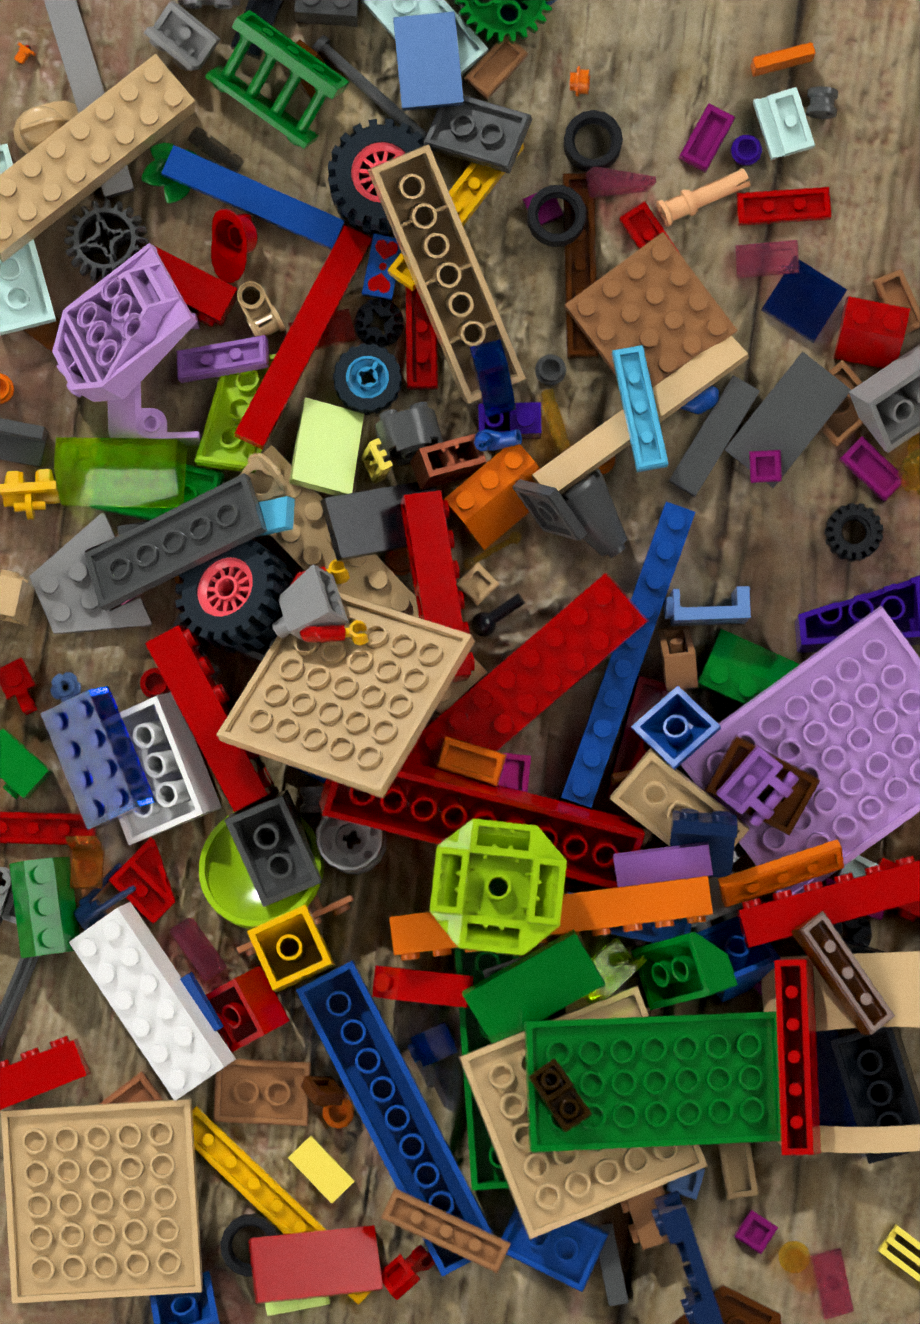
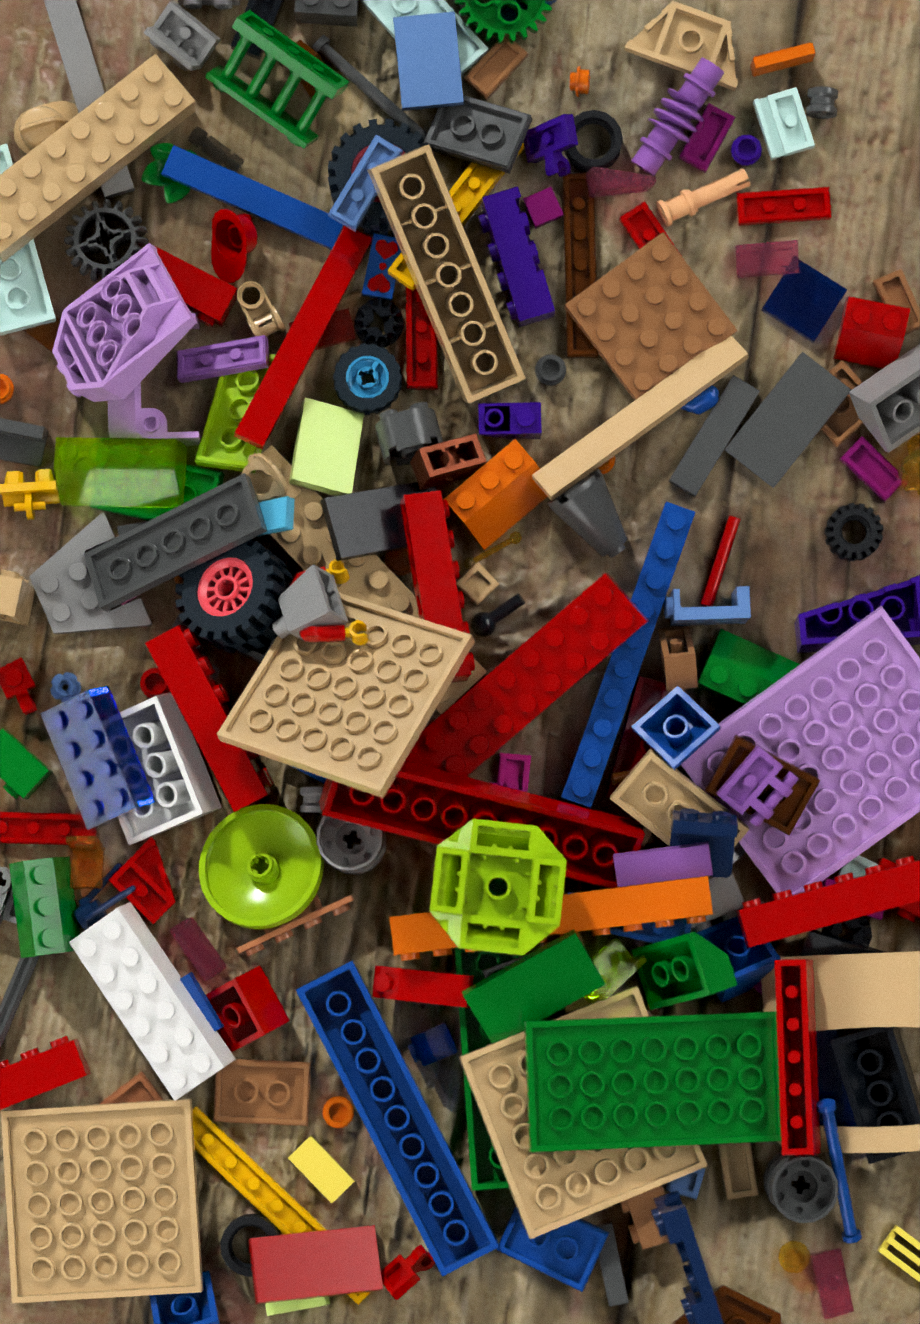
orange piece [14,42,36,65] -> none
dark grey slope [224,789,322,907] -> none
yellow slope [247,904,336,992] -> none
reddish brown plate [301,1076,345,1107] -> none
light yellow tile [361,438,393,484] -> none
medium nougat tile [381,1188,511,1273] -> none
orange tile [436,736,507,786] -> none
clear blue slope [470,339,516,417] -> none
blue arm [474,429,522,451] -> none
dark grey tile [512,479,587,541] -> none
black tyre [527,185,586,247] -> none
dark brown slope [528,1058,592,1134] -> none
clear yellow tile [540,388,571,455] -> none
medium azure tile [611,345,669,472] -> none
orange tile [718,839,845,908] -> none
magenta tile [734,1209,778,1254] -> none
magenta tile [749,450,782,483] -> none
reddish brown slope [791,911,895,1035] -> none
none -> medium blue tile [328,135,403,232]
none -> dark purple wedge [478,186,555,327]
none -> dark purple plate [524,114,578,177]
none -> tan wing [624,1,738,91]
none -> medium lavender piece [631,57,724,177]
none -> red bar [701,516,741,607]
none -> dark grey wheel [763,1151,838,1223]
none -> blue bar [816,1099,862,1243]

